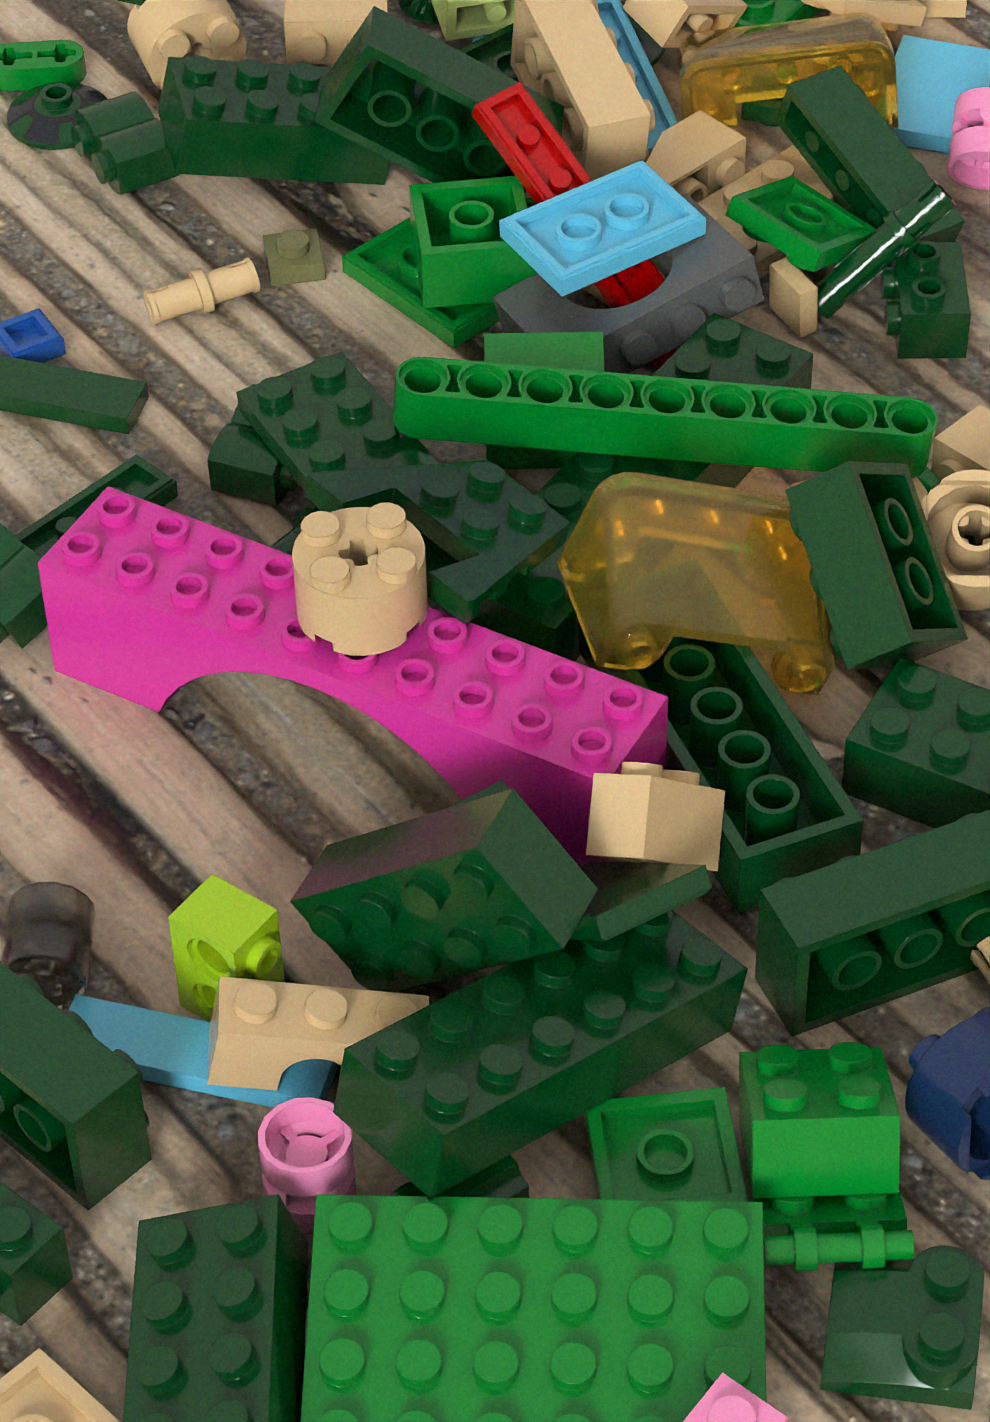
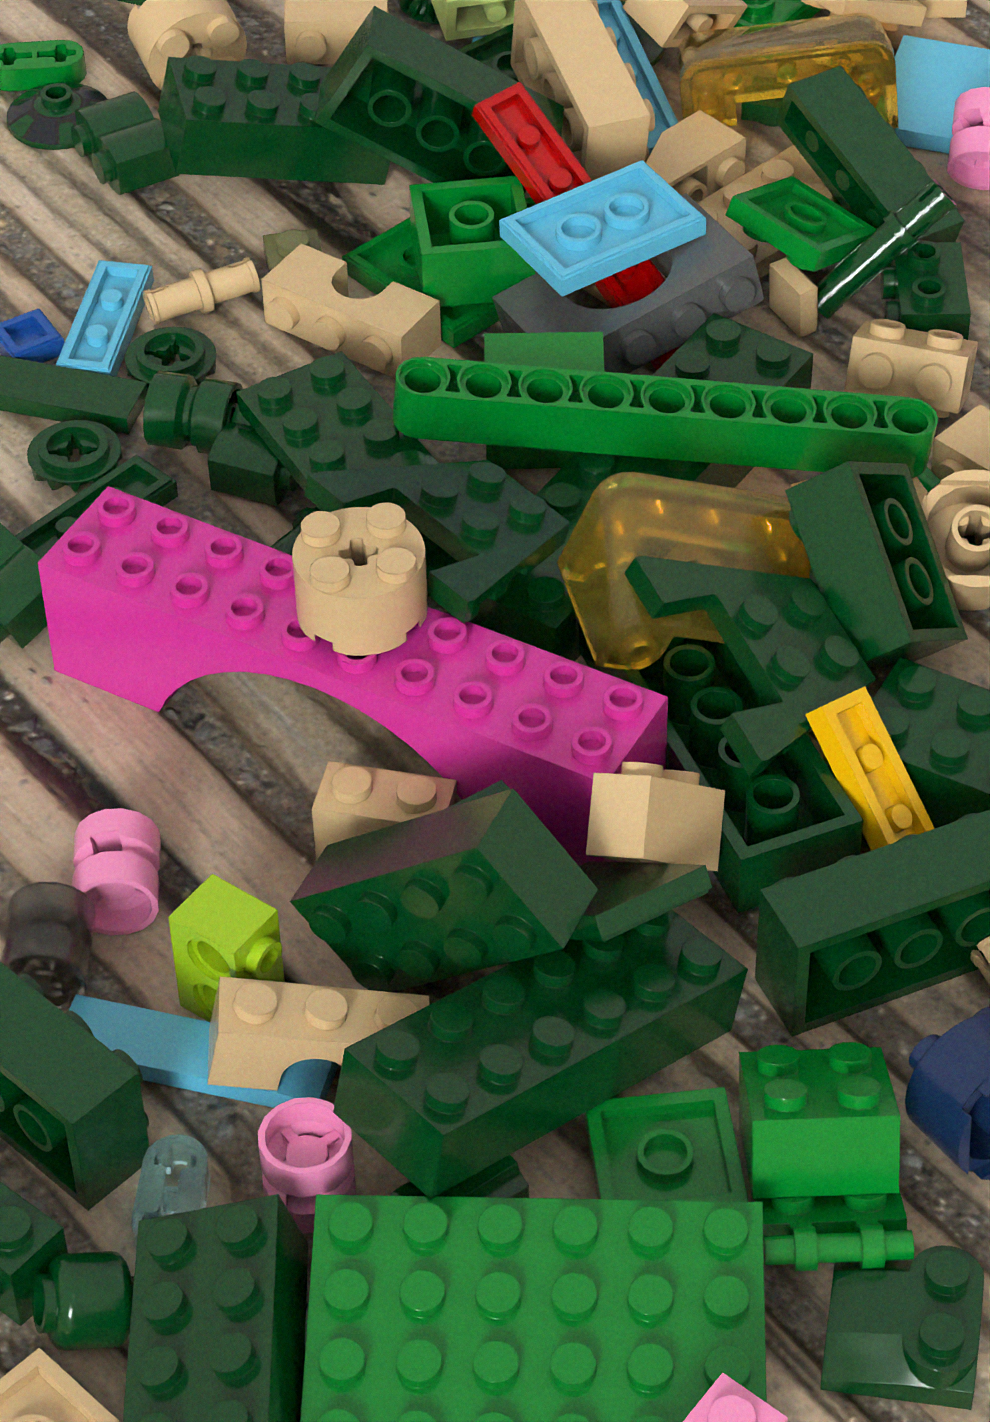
none -> dark green gear [27,420,123,493]
none -> dark green head [32,1251,134,1351]
none -> medium azure tile [56,260,154,377]
none -> bright pink wheel [71,808,161,936]
none -> dark green gear [125,326,216,388]
none -> clear light blue beam [132,1134,210,1249]
none -> dark green wheel [143,370,243,454]
none -> tan arch [261,243,441,378]
none -> tan brick [312,761,457,861]
none -> dark green wing [624,556,876,777]
none -> yellow plate [805,686,935,851]
none -> tan brick [844,319,978,418]

